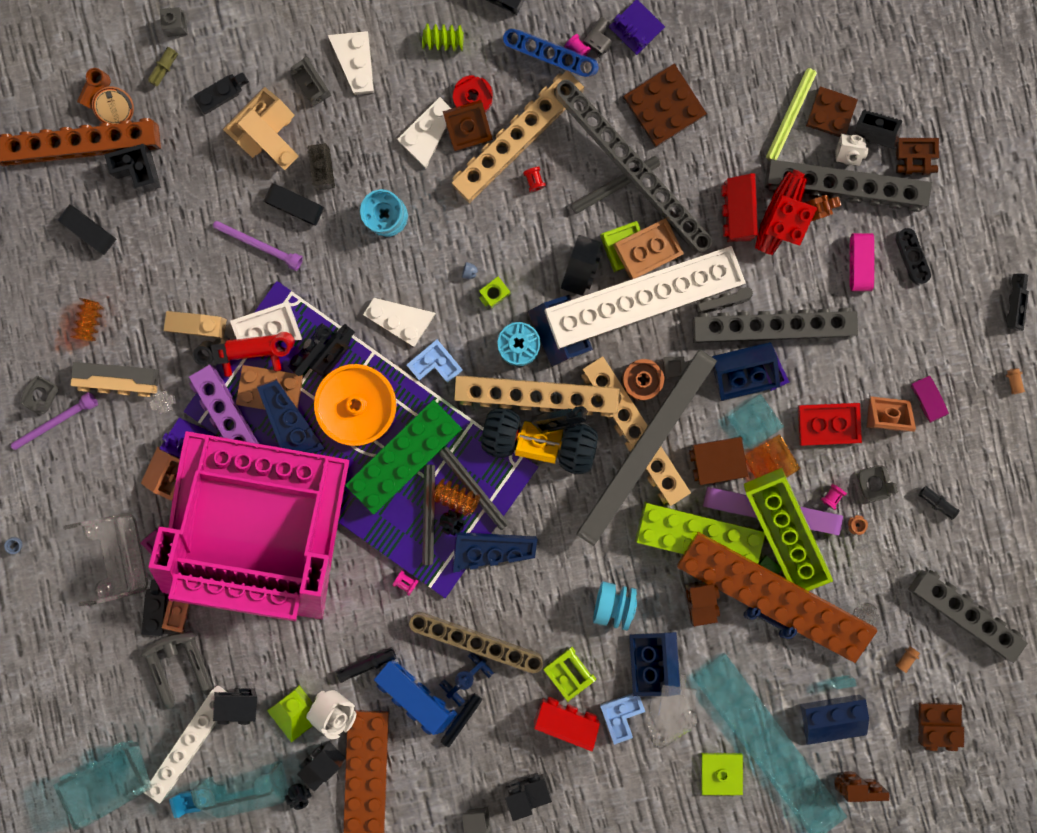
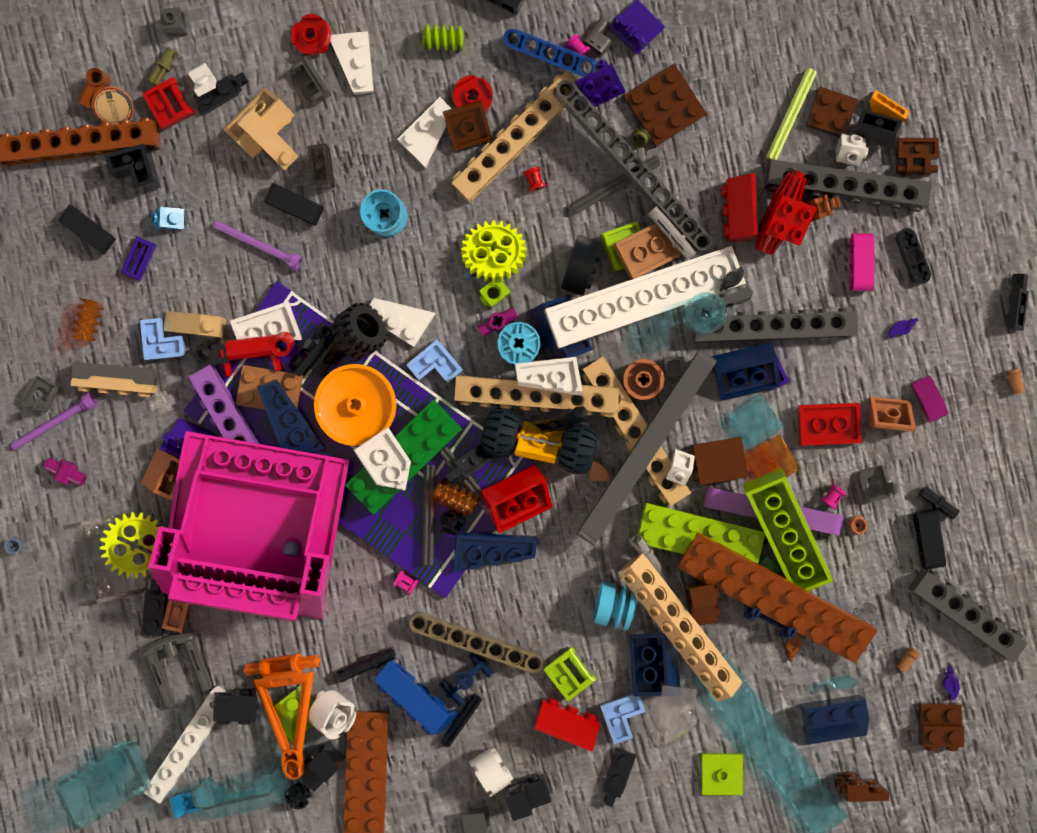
none -> magenta axle [43,458,87,486]
none -> neon yellow gear [100,512,163,579]
none -> dark purple tile [120,236,157,281]
none -> light blue plate [140,318,186,361]
none -> red plate [142,78,195,131]
none -> bracket [151,207,184,230]
none -> white bracket [189,63,216,97]
none -> orange piece [243,654,320,780]
none -> sand blue hinge [282,541,300,556]
none -> red plate [291,14,331,56]
none -> black tyre [332,303,388,359]
none -> white tile [353,427,411,490]
none -> black hinge [442,444,495,485]
none -> neon yellow gear [461,220,527,282]
none -> white brick [469,748,513,797]
none -> magenta axle [477,307,518,338]
none -> red slope [481,465,553,534]
none -> white wing [515,357,583,396]
none -> dark purple hinge [575,59,626,107]
none -> nougat tile [589,461,610,481]
none -> black hinge [603,747,636,807]
none -> tan brick [618,553,743,702]
none -> light grey pin [630,534,670,583]
none -> olive plate [631,128,650,148]
none -> light grey pin [647,206,697,260]
none -> white bracket [666,449,695,485]
none -> clear light blue brick [682,292,727,335]
none -> black piece [719,267,744,292]
none -> dark orange piece [785,632,802,662]
none -> light orange slope [870,90,909,123]
none -> dark purple piece [889,318,919,338]
none -> black beam [913,509,946,570]
none -> dark purple piece [943,667,960,700]

